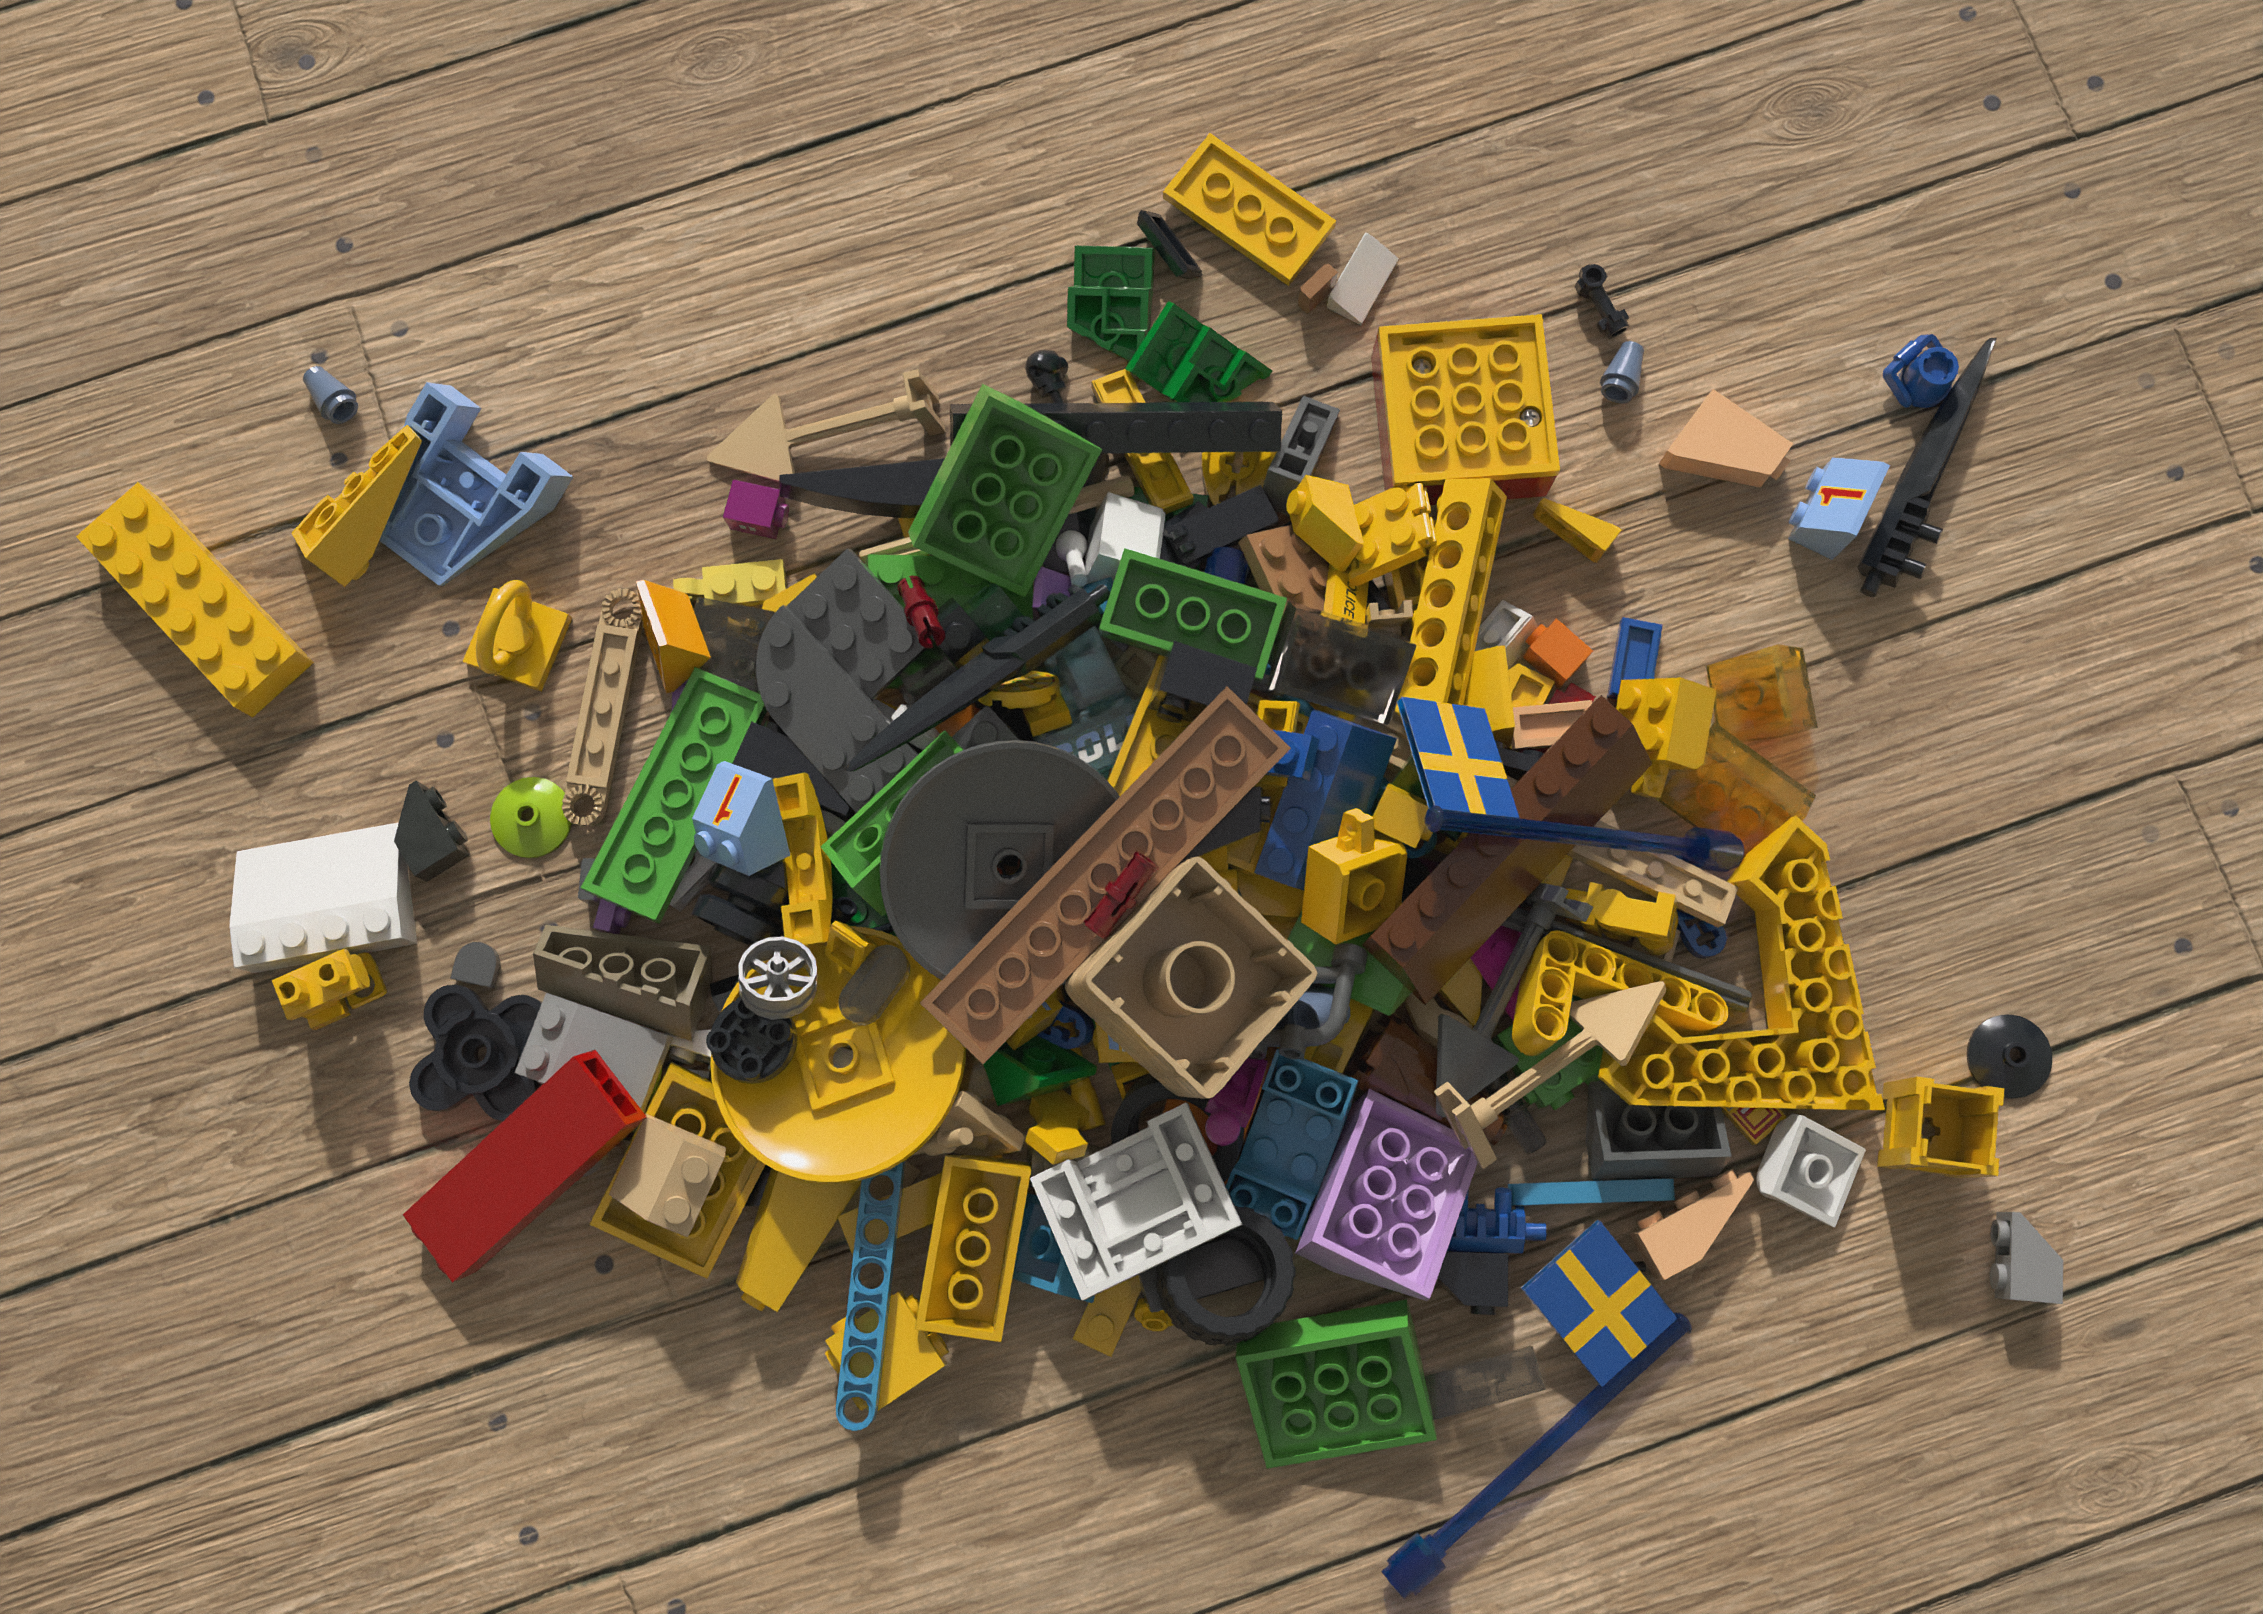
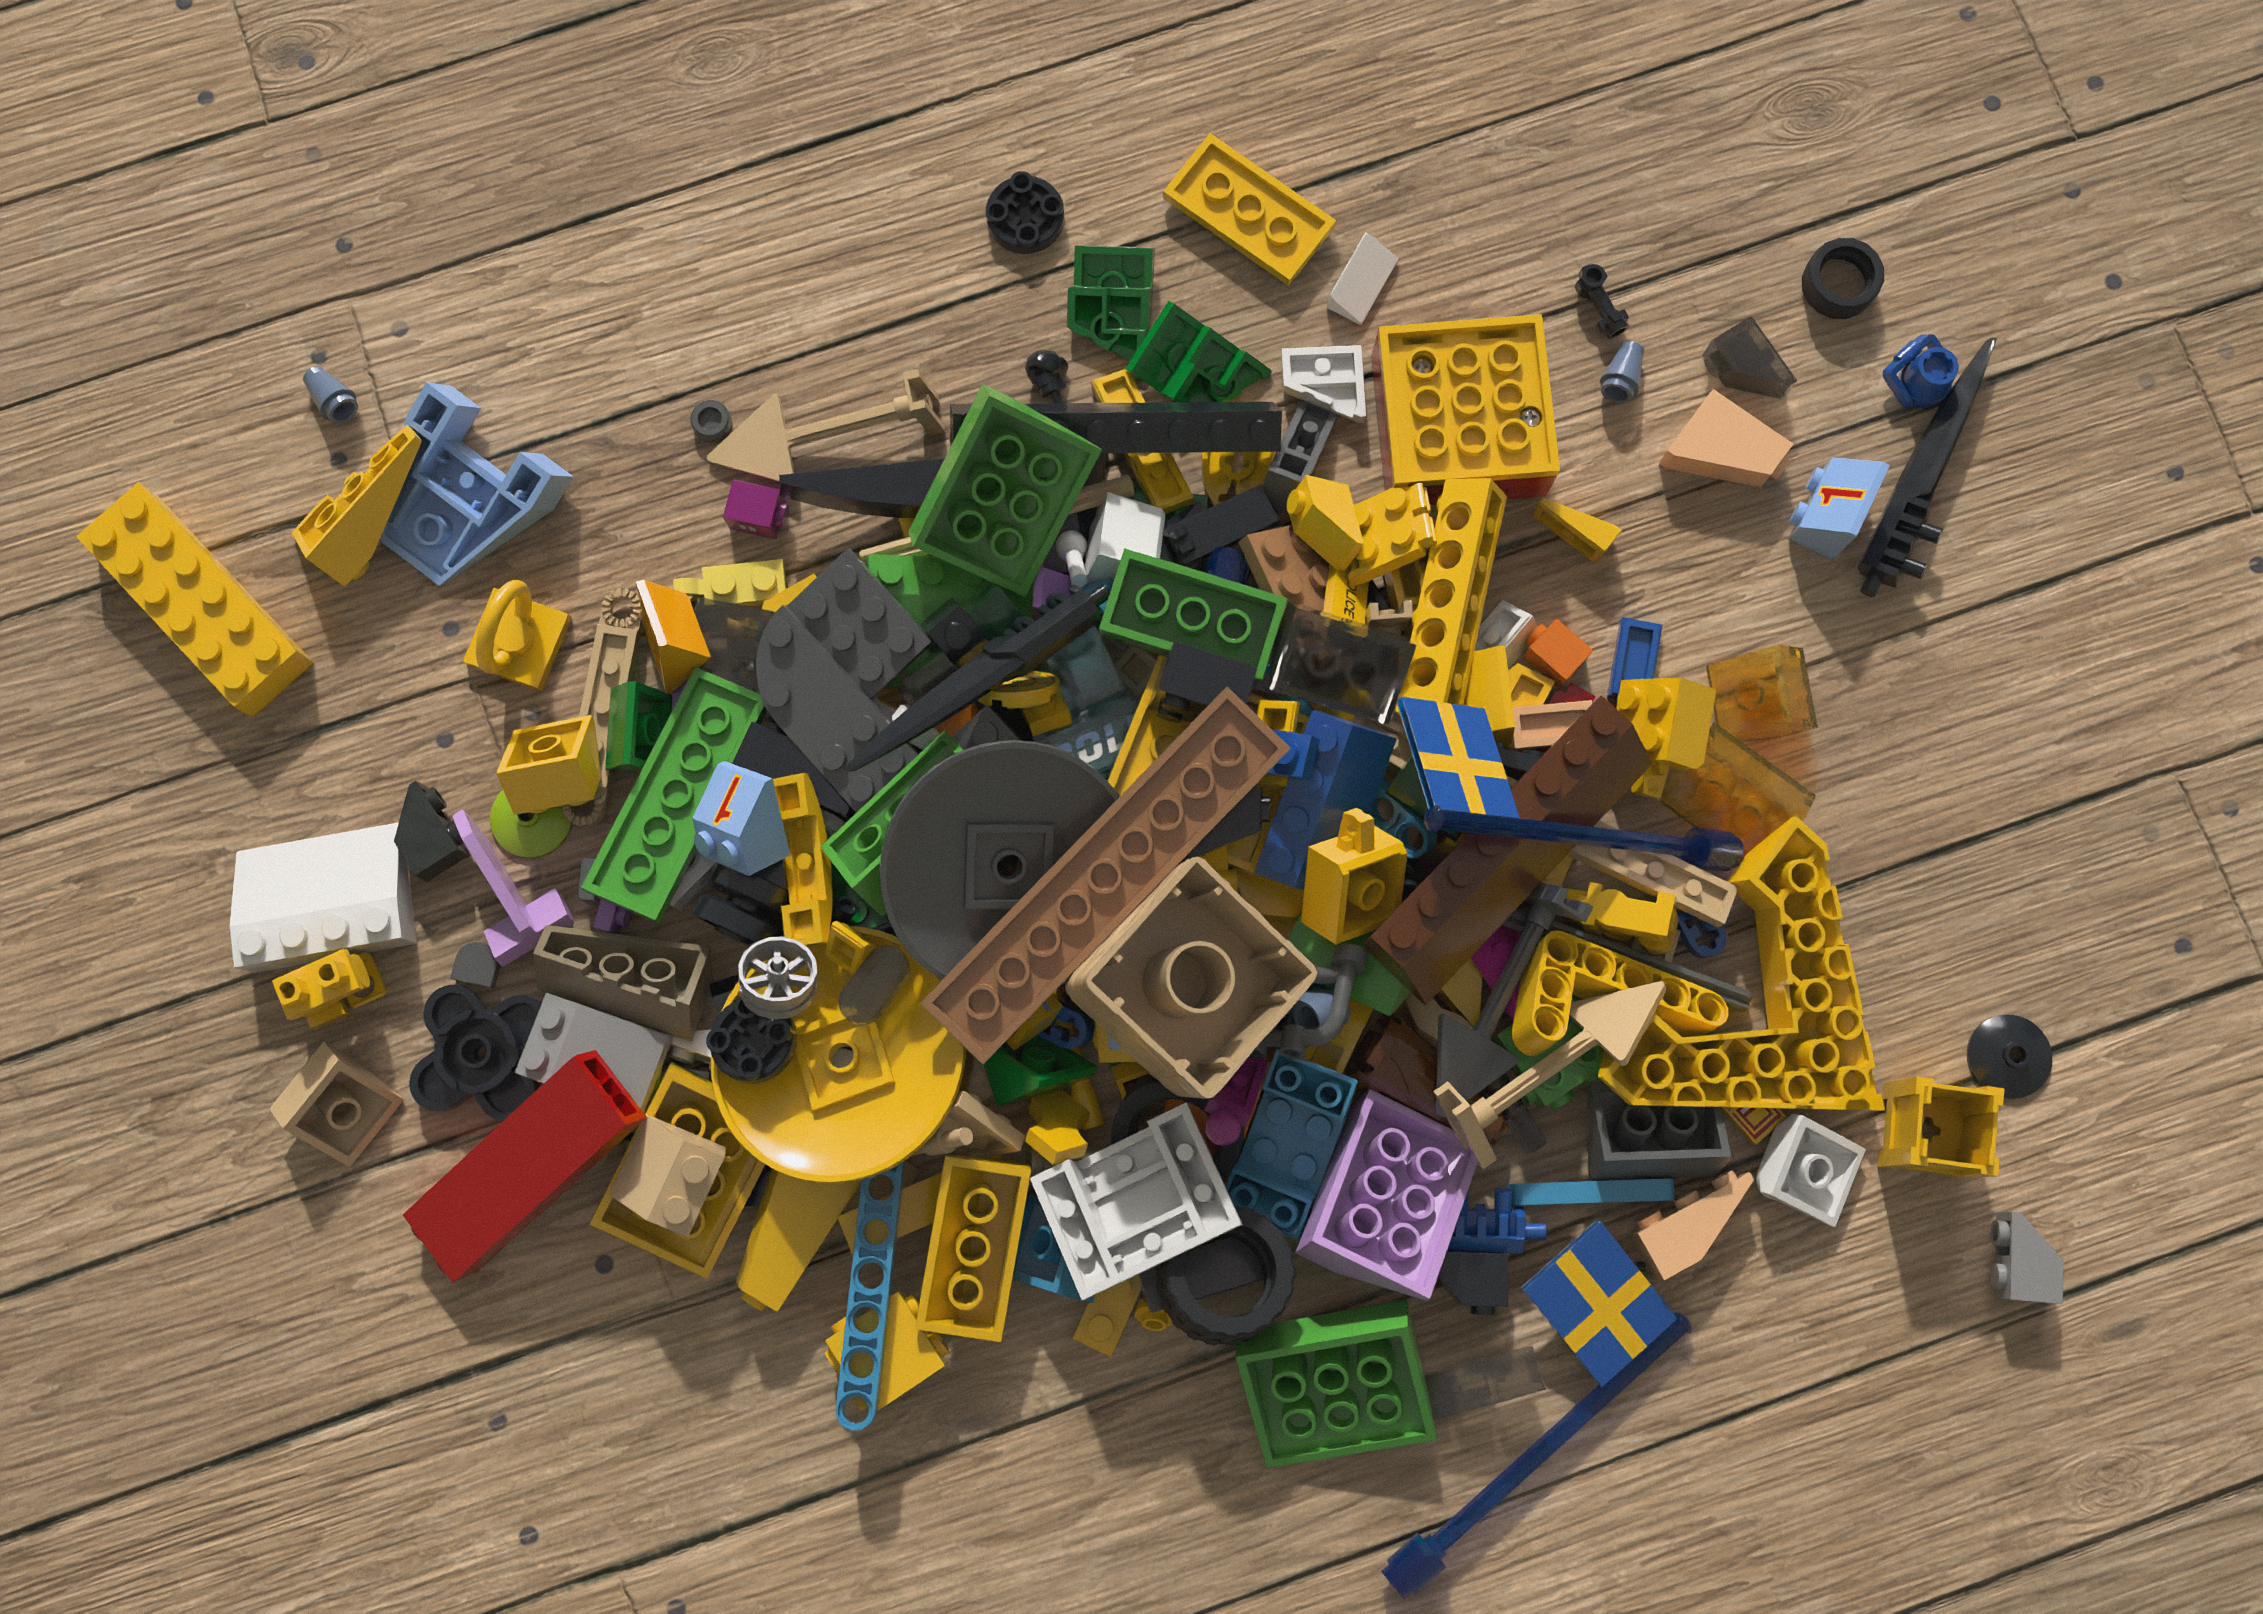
dark red pin [898,575,945,648] -> none
dark red pin [1083,851,1159,939] -> none
black tile [1137,210,1203,279] -> none
medium nougat tile [1298,263,1338,315] -> none
yellow brick [1372,783,1439,849] -> none
none -> tan slope [269,1041,404,1167]
none -> lavender piece [452,809,575,967]
none -> yellow slope [496,715,601,815]
none -> green slope [605,681,672,774]
none -> dark grey tile [690,400,732,443]
none -> black tile [985,171,1065,254]
none -> white wing [1281,345,1366,423]
none -> clear smoke slope [1703,316,1797,399]
none -> black tyre [1802,238,1884,319]

